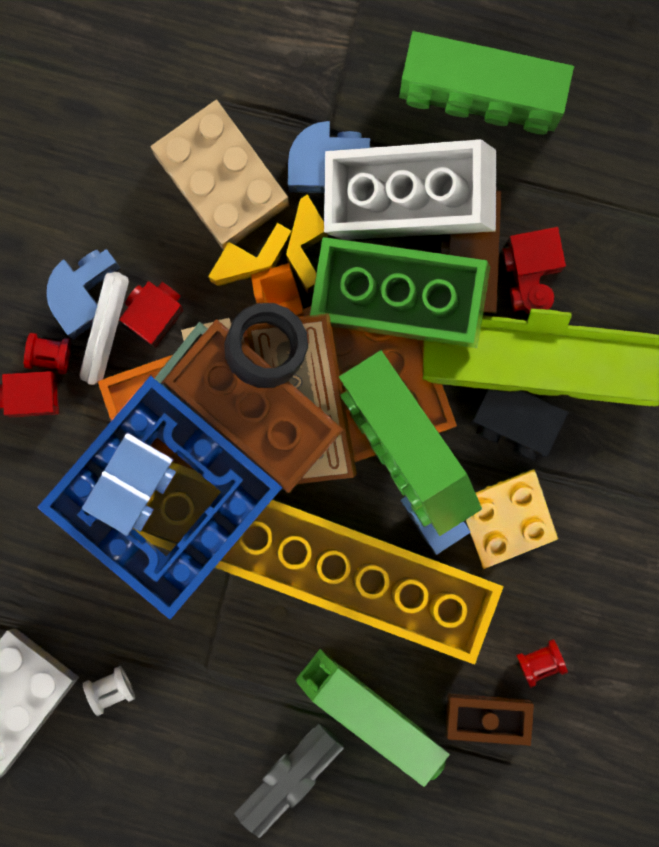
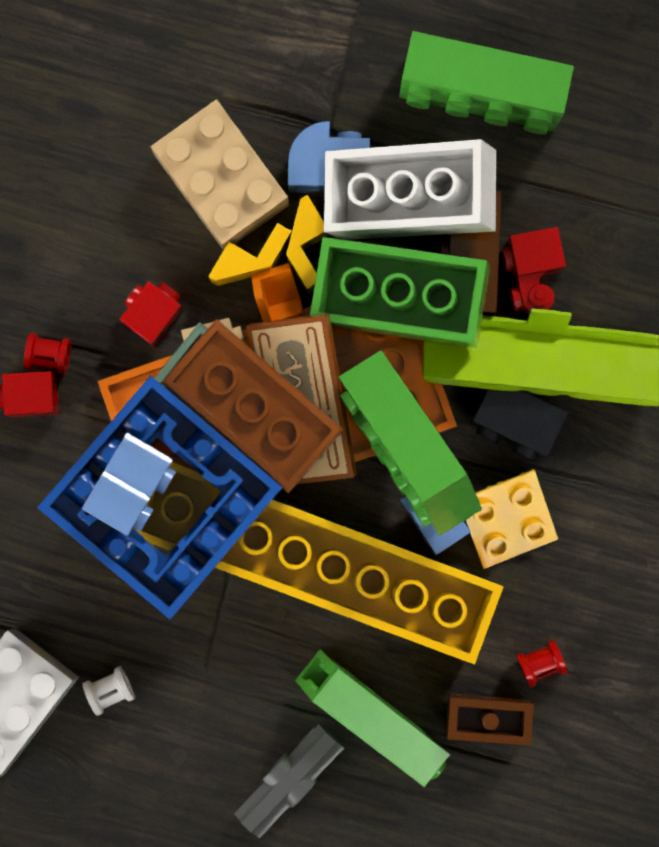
medium blue brick [47,249,120,340] -> none
white axle [79,272,129,385] -> none
black tyre [224,303,308,388] -> none

